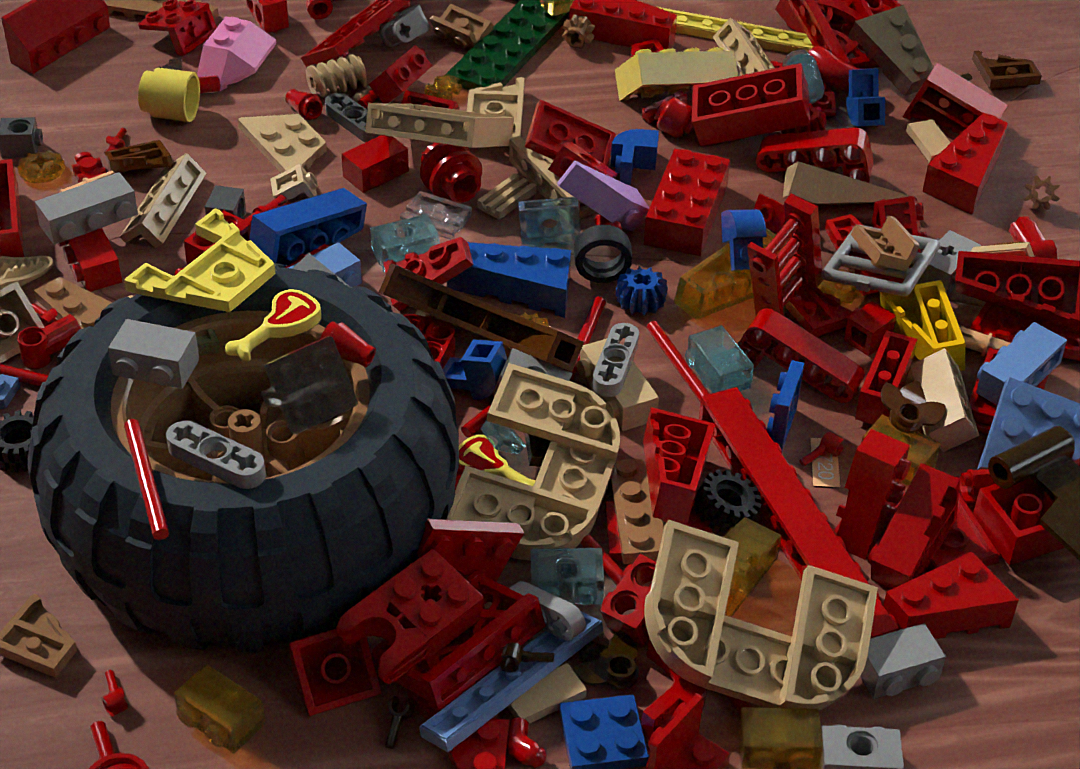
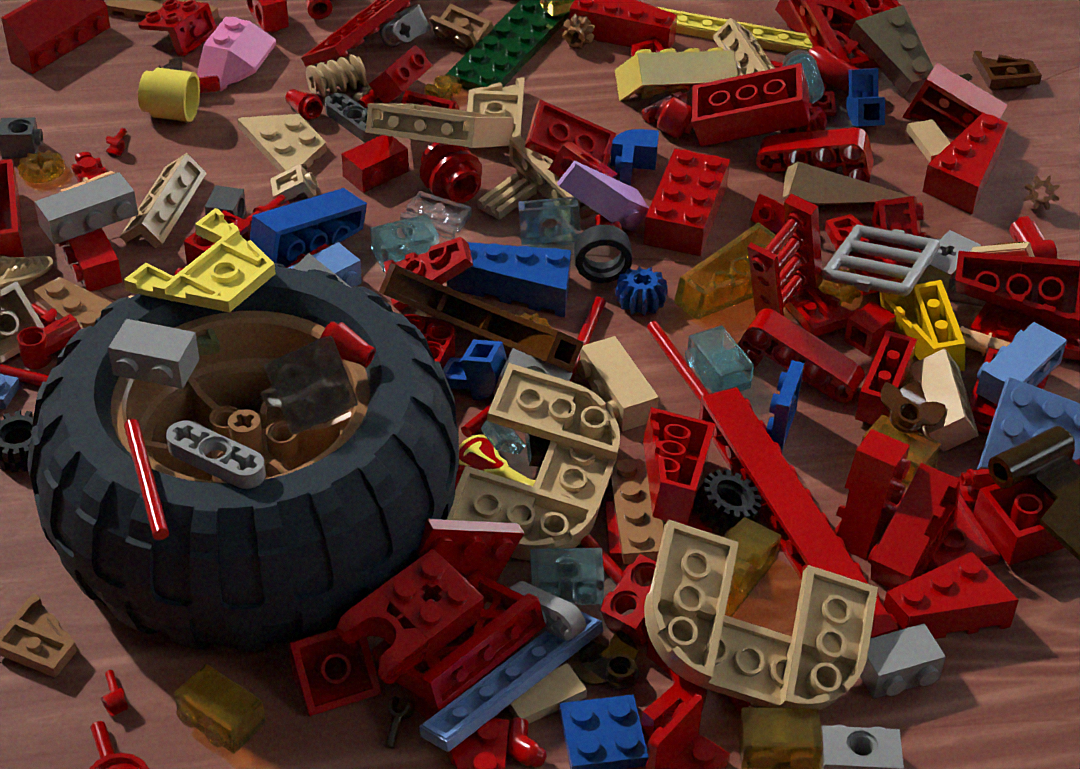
reddish brown wing [104,140,173,172] -> none
light yellow piece [225,289,321,362] -> none
dark brown hand [500,642,554,673] -> none
light grey beam [592,323,639,397] -> none
blue brick [721,209,767,271] -> none
red hand [799,432,844,467] -> none
light nougat sticker [810,438,840,487] -> none
medium nougat bracket [851,216,919,272] -> none

